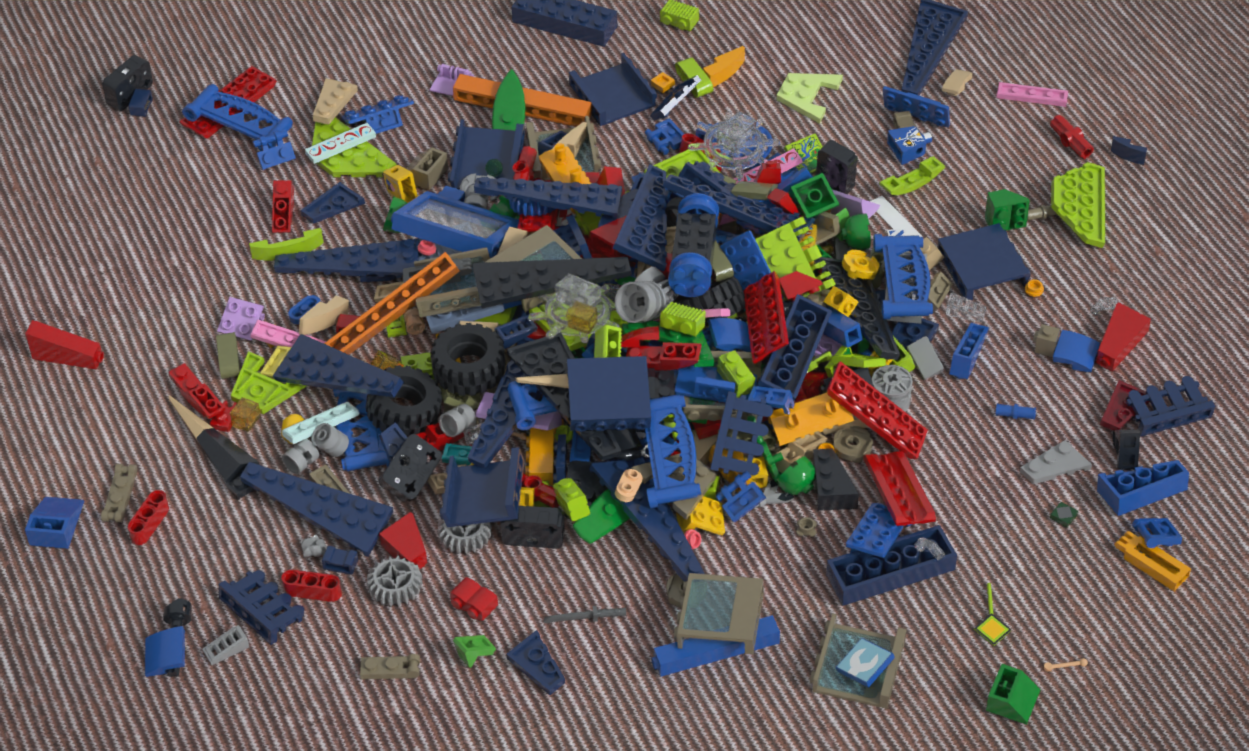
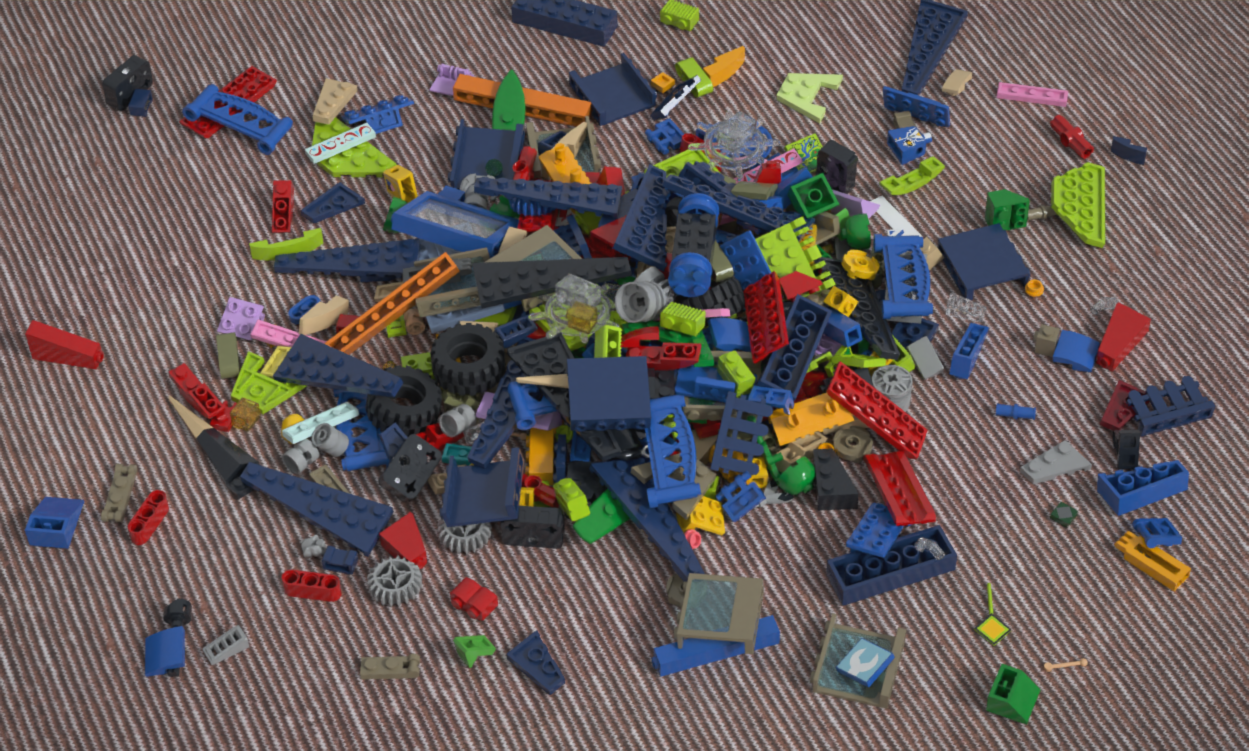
dark blue fence [218,570,304,645] -> none
blue plate [253,130,296,170] -> none
clear yellow brick [371,350,404,370] -> none
dark tan slope [406,147,448,190] -> none
coral plate [418,240,436,256] -> none
dark grey sword [543,606,626,623] -> none
light nougat plate [615,469,643,502] -> none
red slope [767,188,802,217] -> none
dark tan plate [796,517,817,537] -> none
dark tan plate [927,271,953,311] -> none

